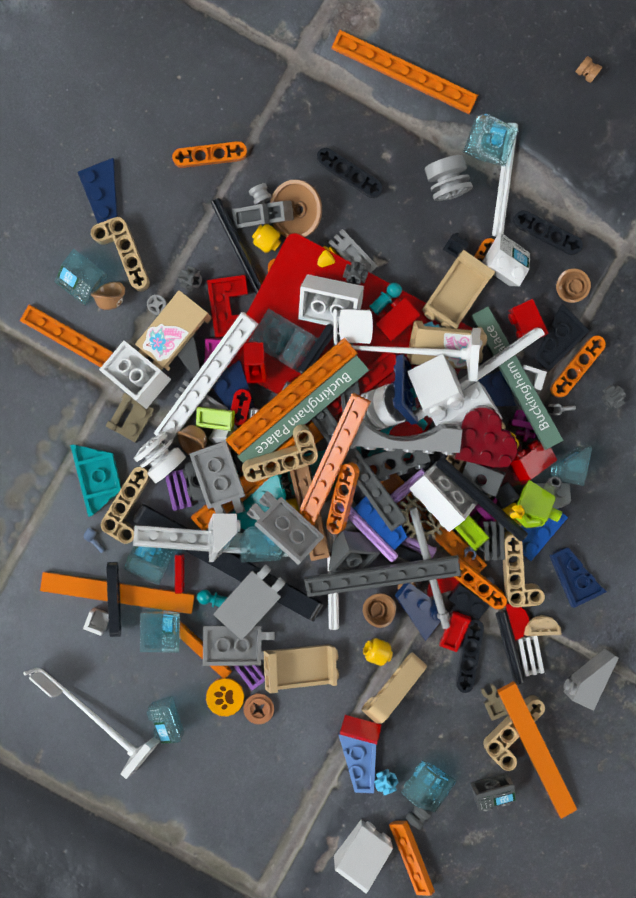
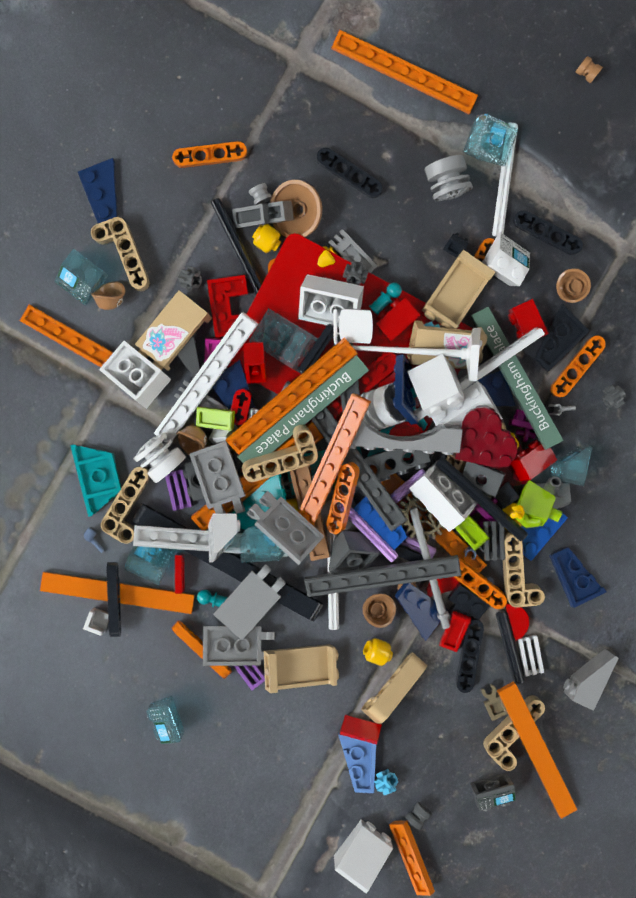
white piece [23,668,160,779] -> none
dark tan plate [106,393,155,443] -> none
clear light blue slope [140,610,180,653] -> none
light grey wheel [147,295,168,315] -> none
light orange tile [206,678,244,717] -> none
nougat gear [244,693,274,724] -> none
clear light blue slope [401,761,456,812] -> none
white panel [522,365,547,391] -> none
tan plate [524,615,562,636] -> none

